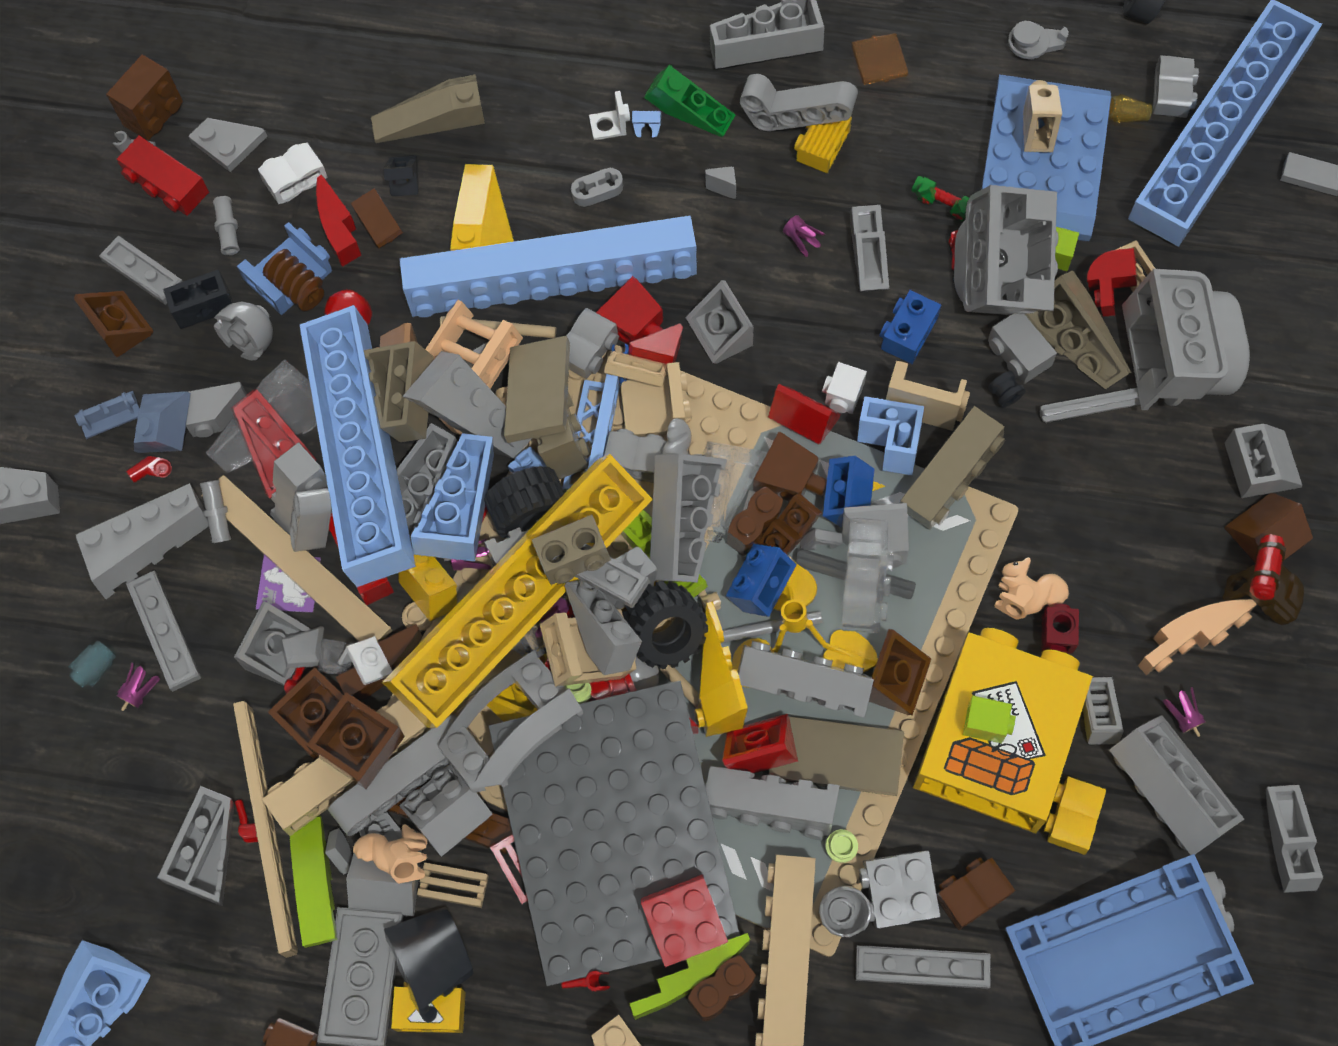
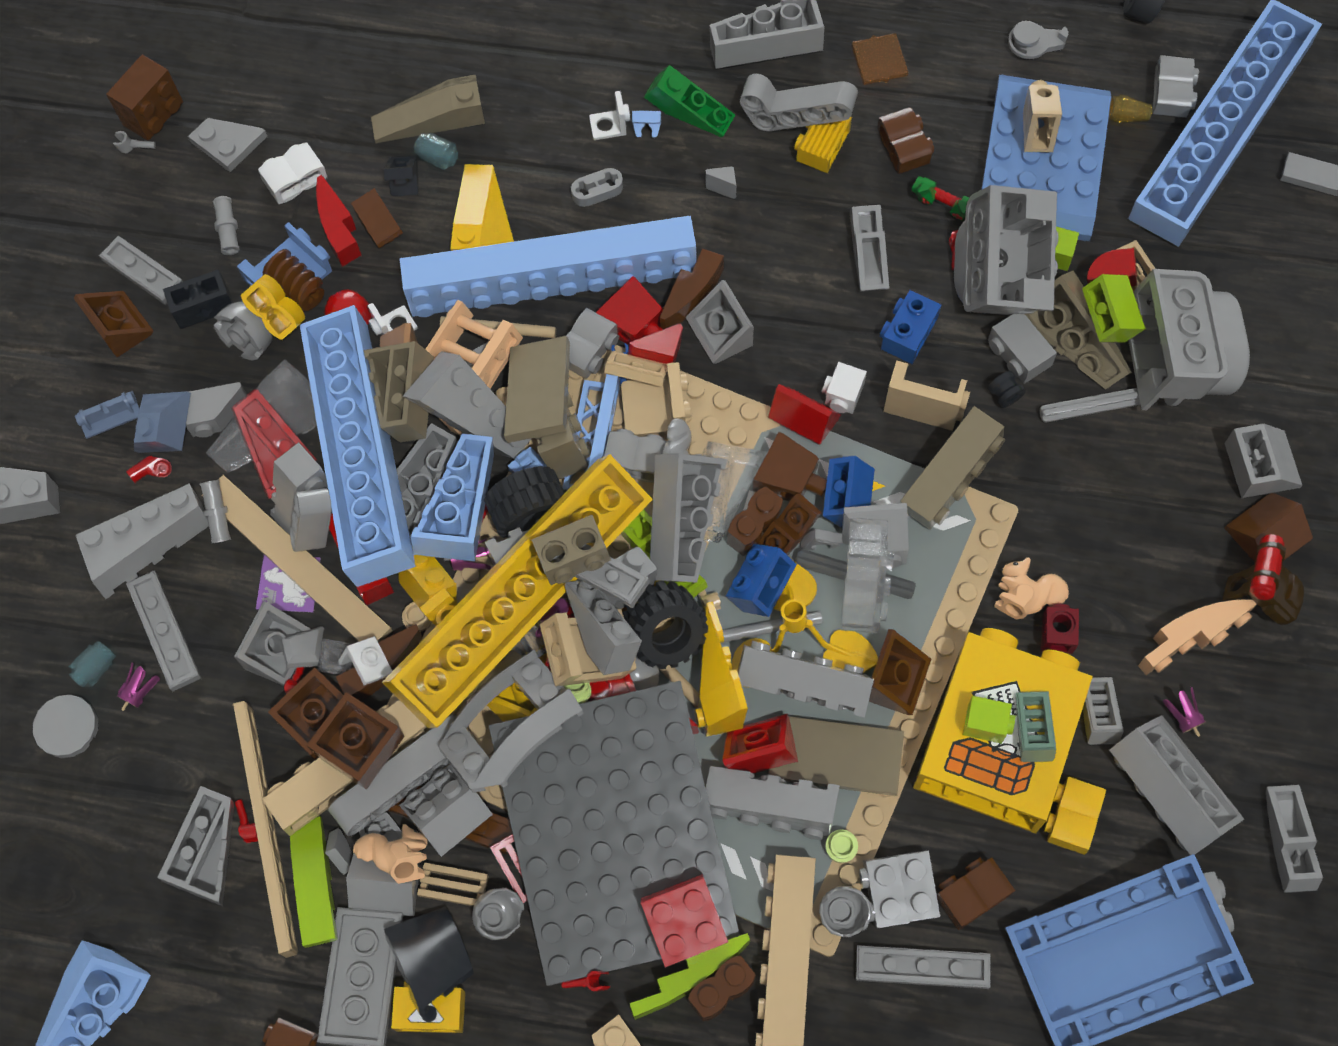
red brick [117,136,209,216] -> none
flat silver piece [783,215,825,257] -> none
light blue brick [857,397,924,475] -> none
none -> light grey tile [33,695,98,758]
none -> yellow brick [241,274,306,340]
none -> white bracket [368,303,418,336]
none -> clear light blue brick [414,133,458,170]
none -> yellow tile [420,588,458,626]
none -> light grey hair [472,888,524,940]
none -> reddish brown slope [660,249,724,329]
none -> reddish brown brick [877,107,934,174]
none -> sand green slope [1015,691,1056,762]
none -> lime brick [1082,274,1146,342]

